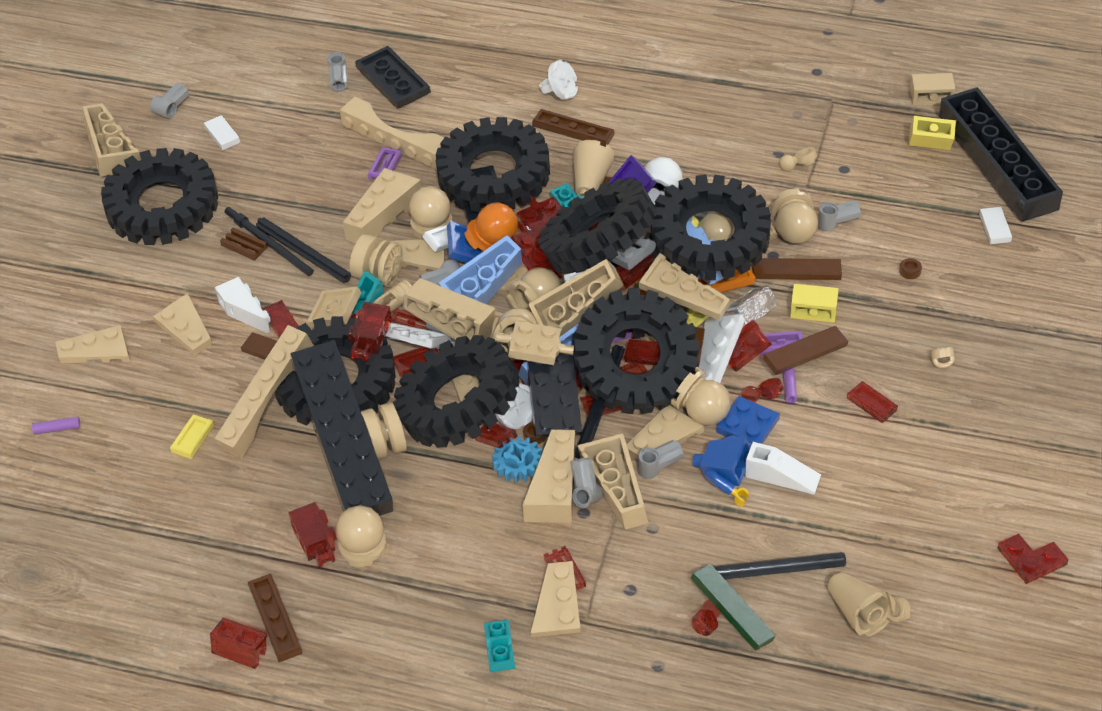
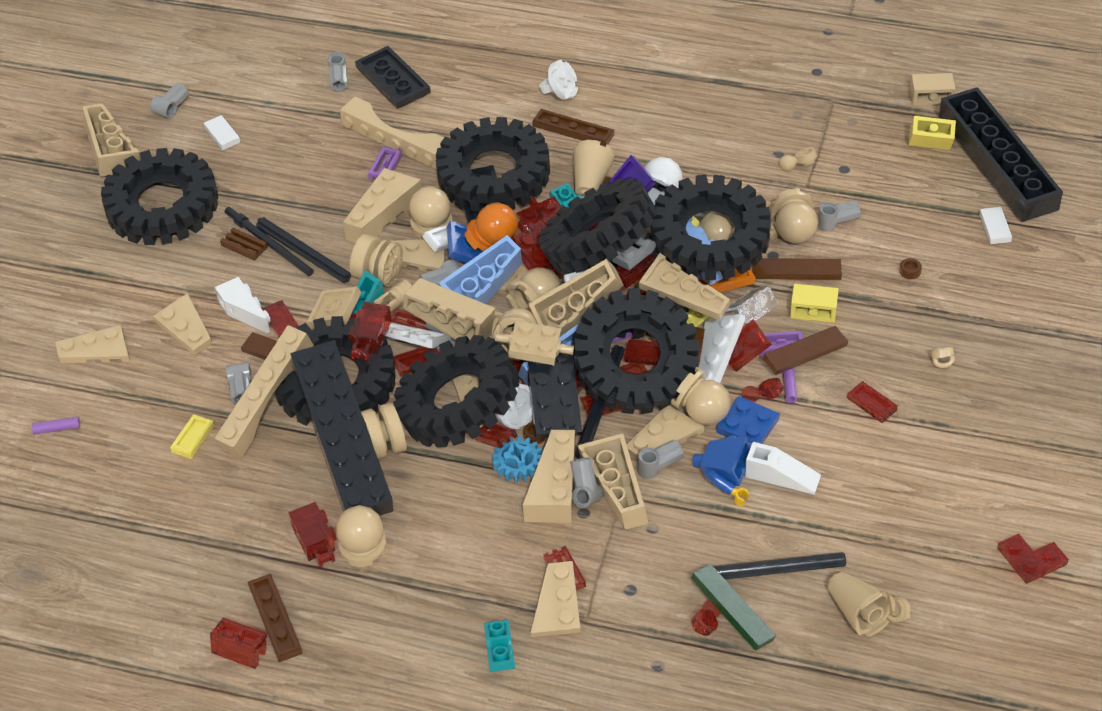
none -> light grey piece [226,362,252,404]

